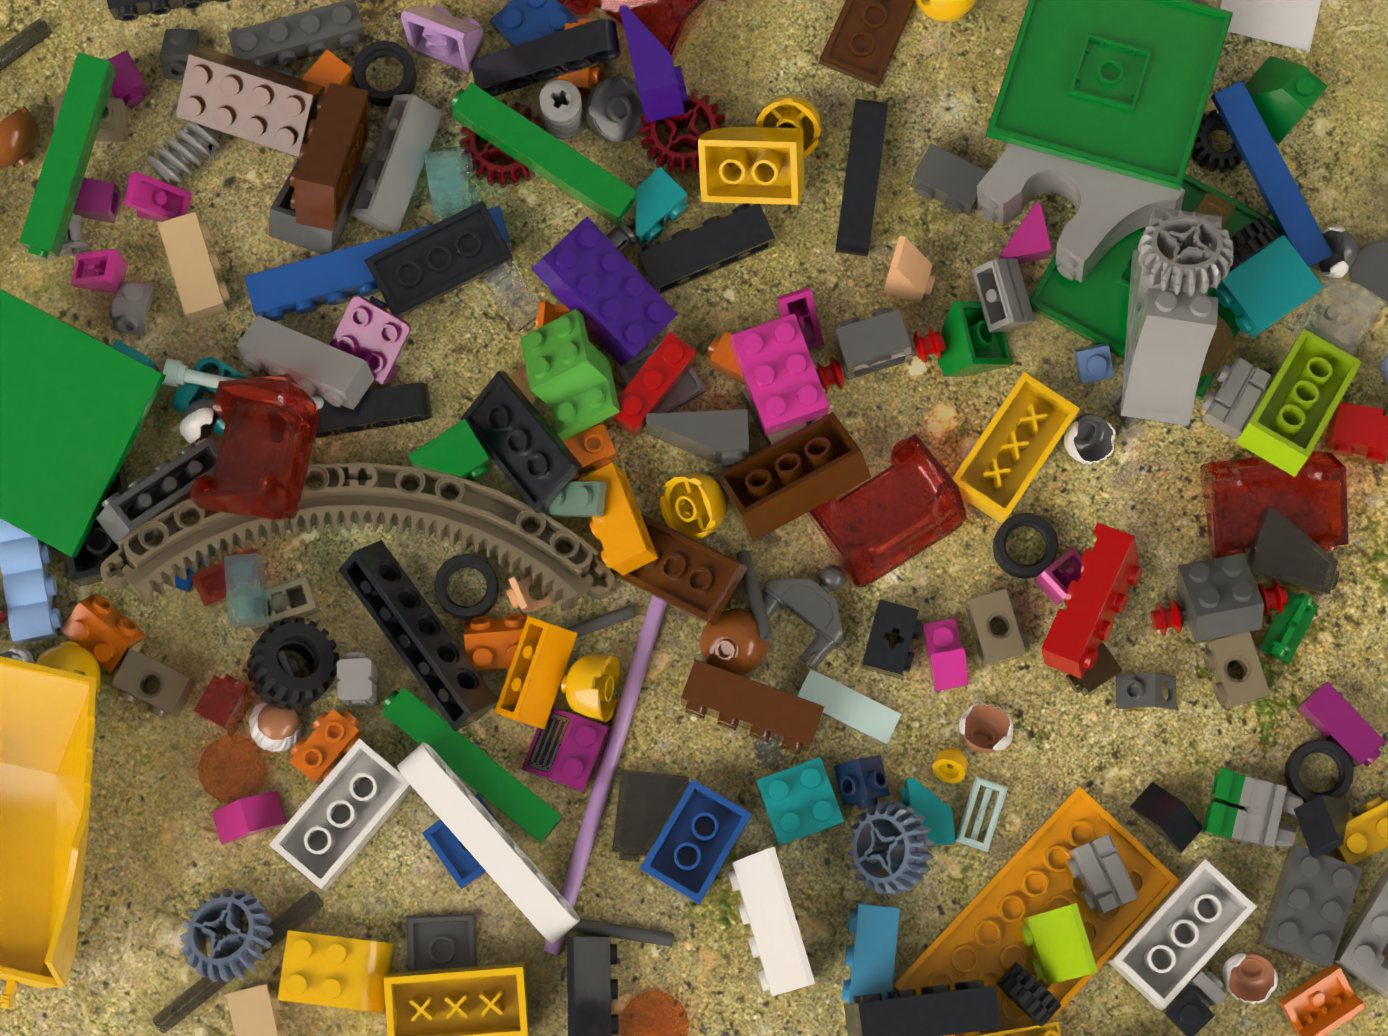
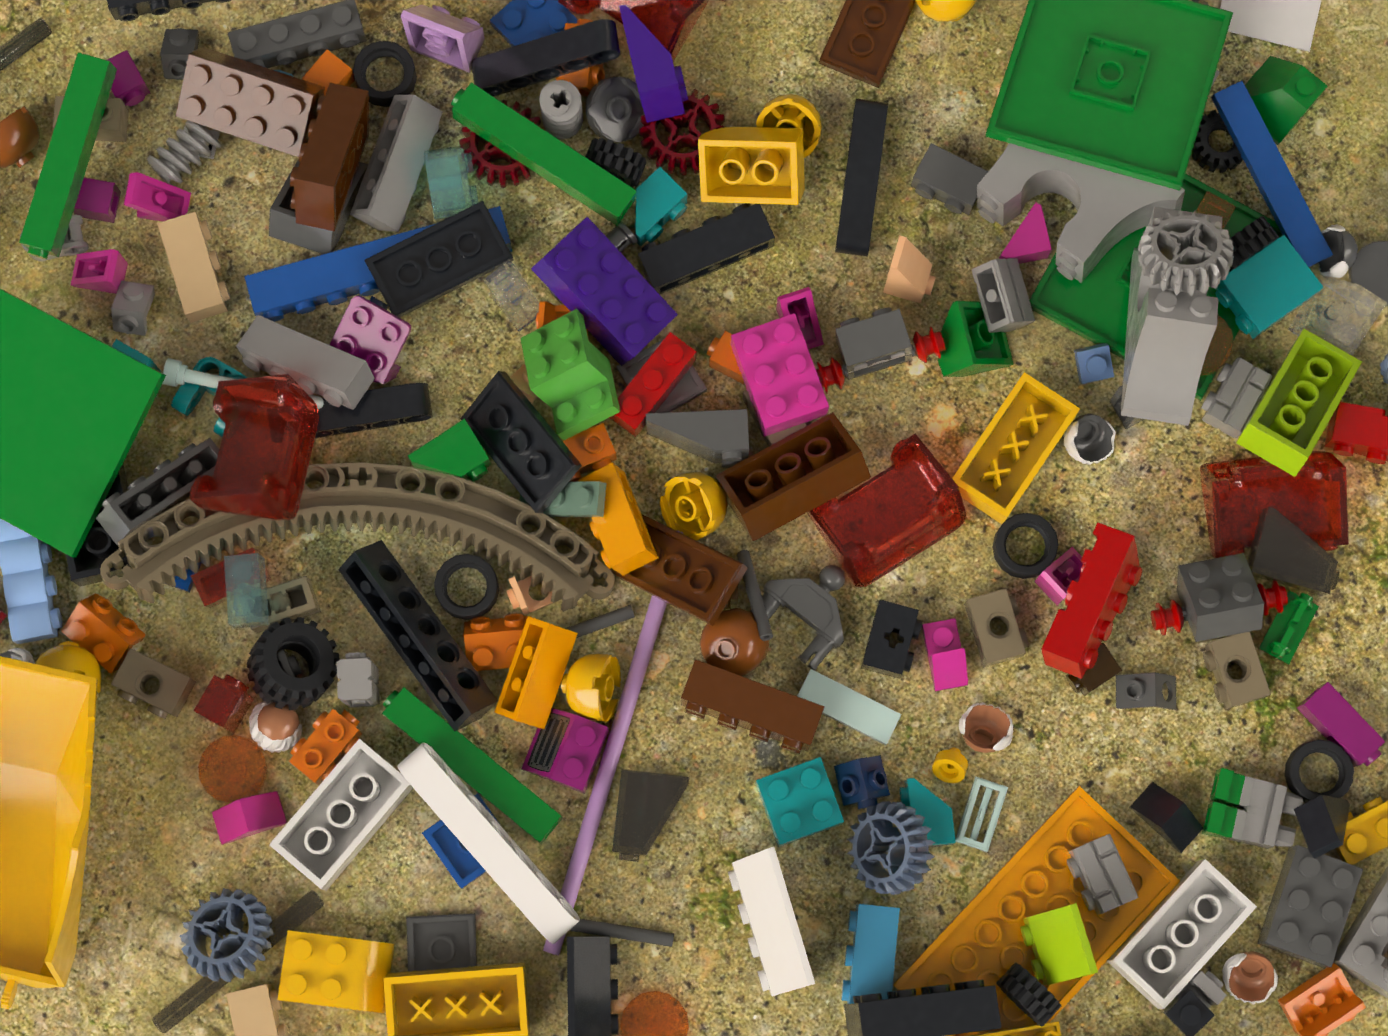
hair [179,397,222,444] -> none
blue brick [640,779,752,905] -> none
none -> black tyre [585,138,647,188]

